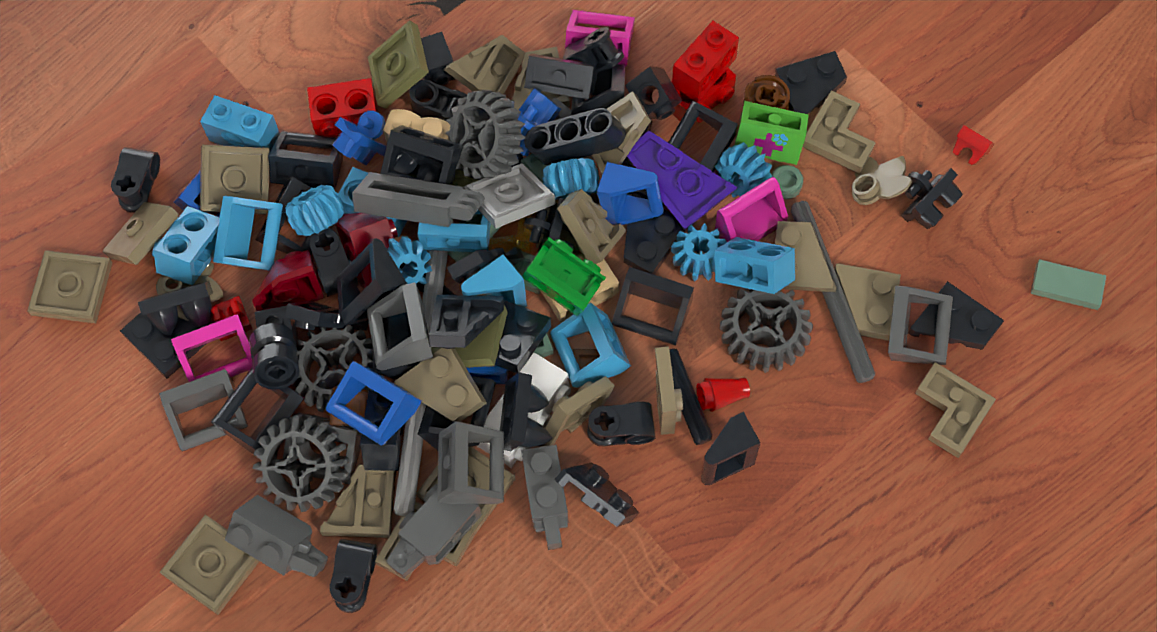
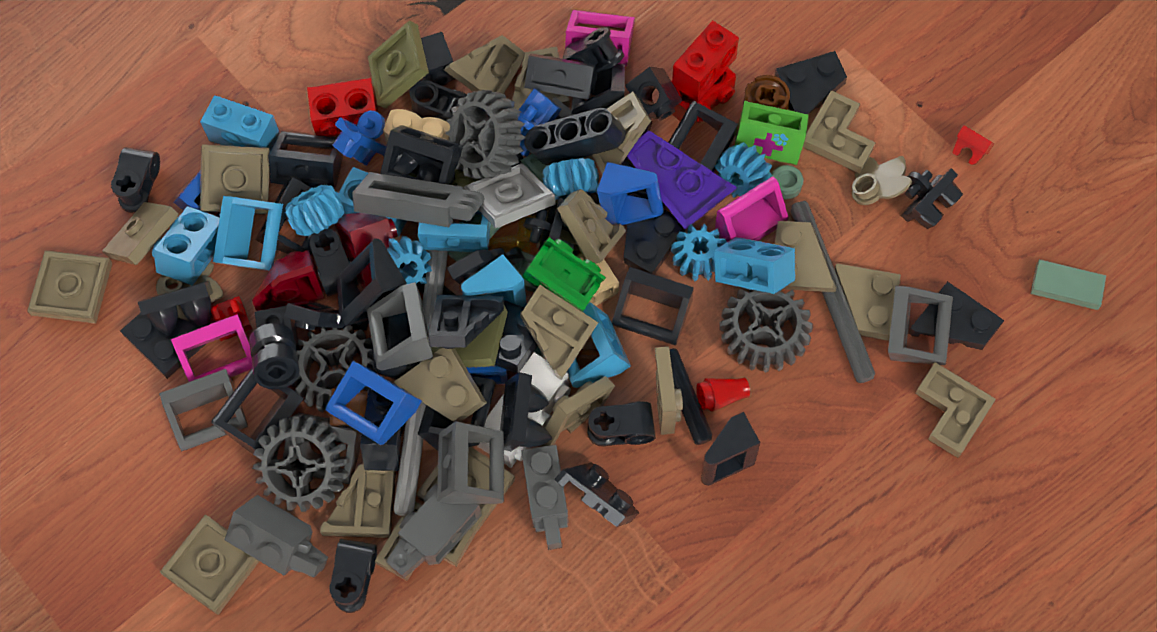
none -> dark tan wing [520,285,599,380]

